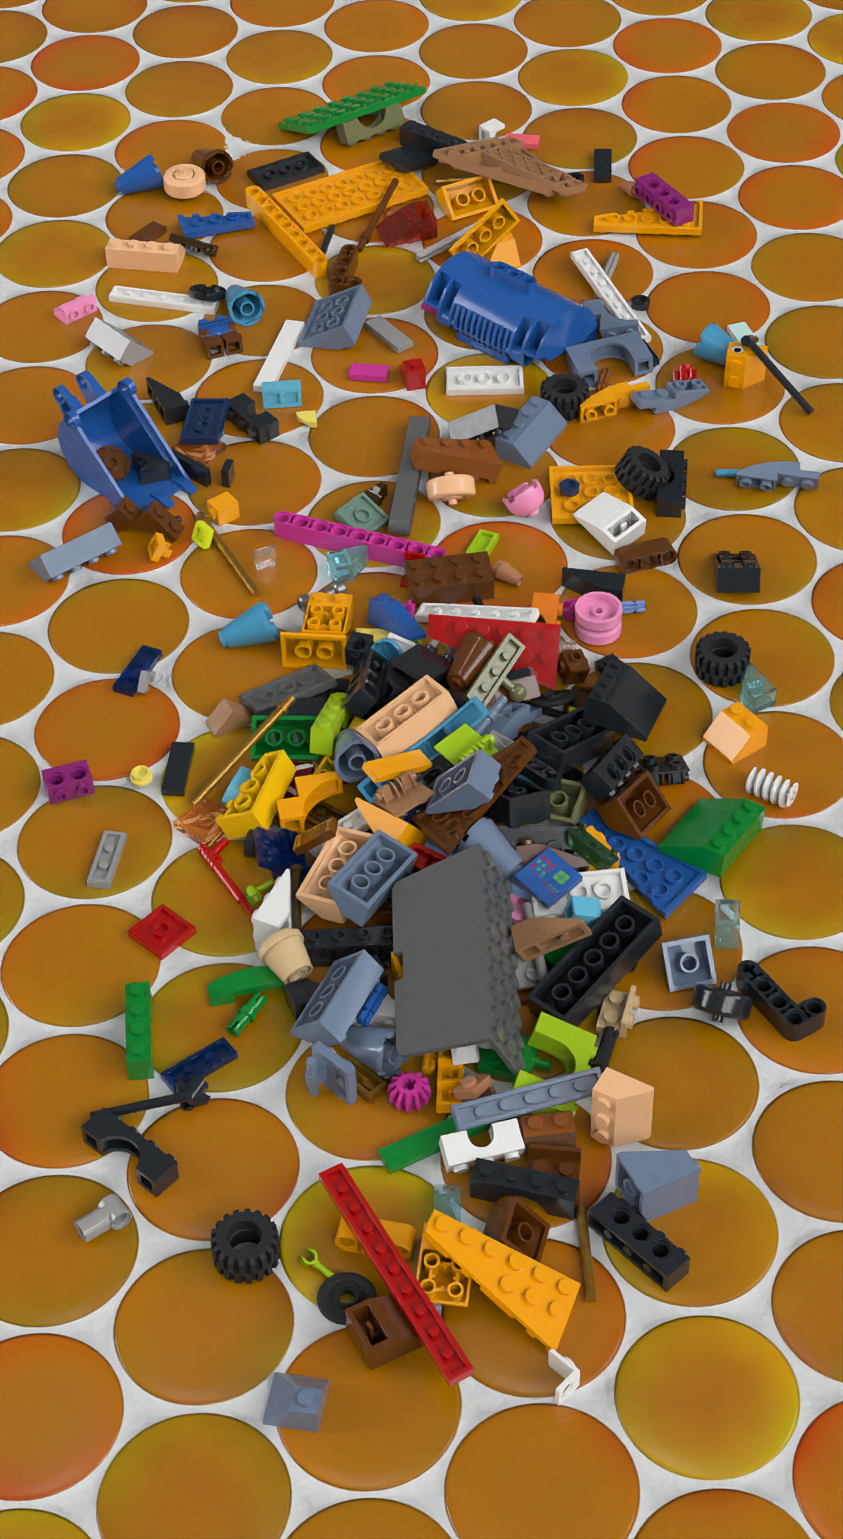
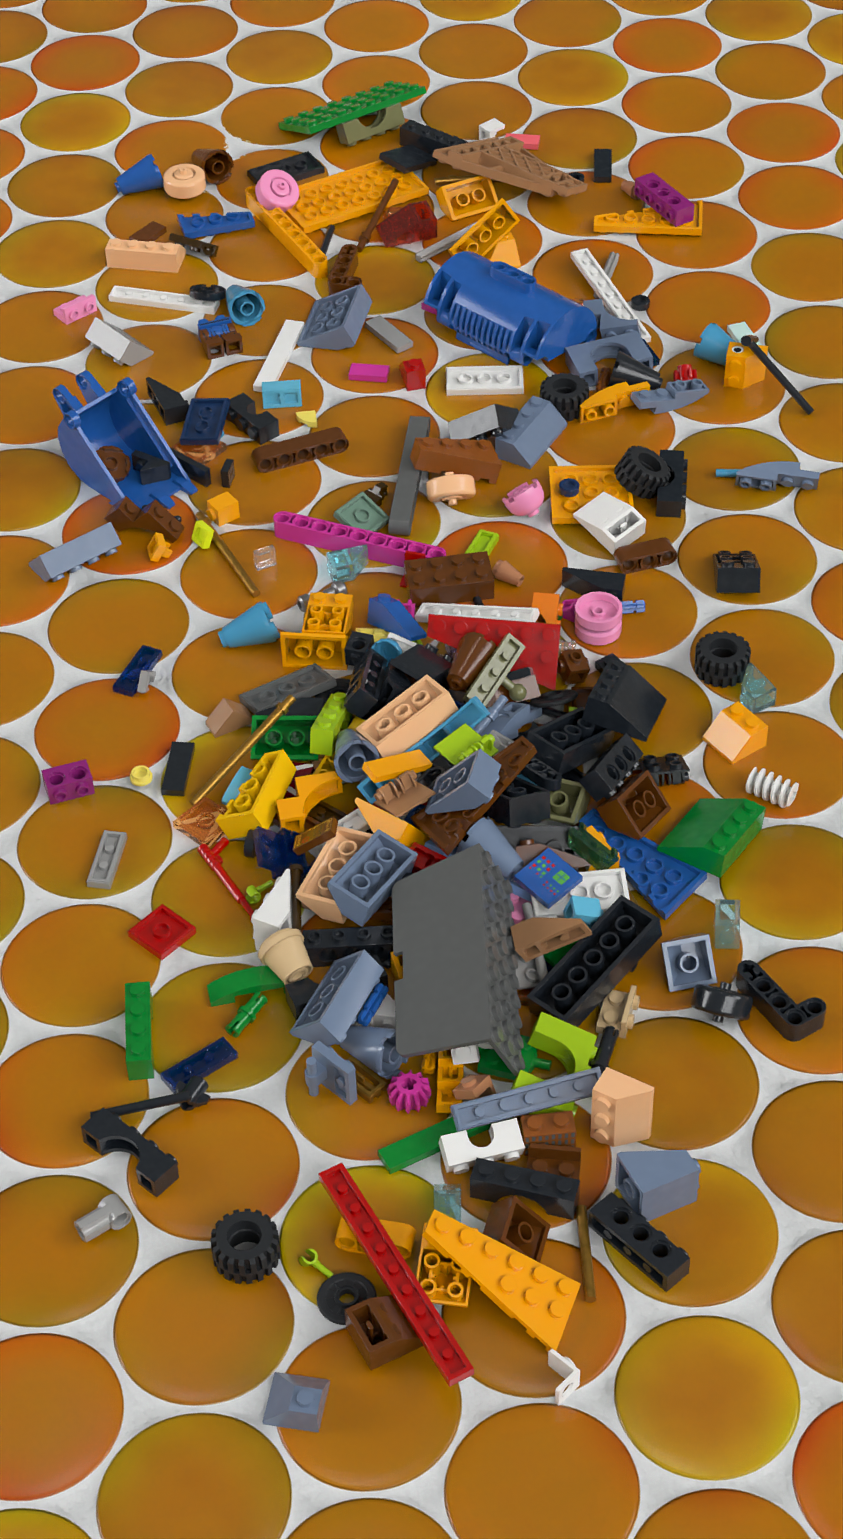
none -> reddish brown beam [251,427,349,473]
none -> bright pink wheel [255,169,299,213]
none -> black cone [608,351,663,390]

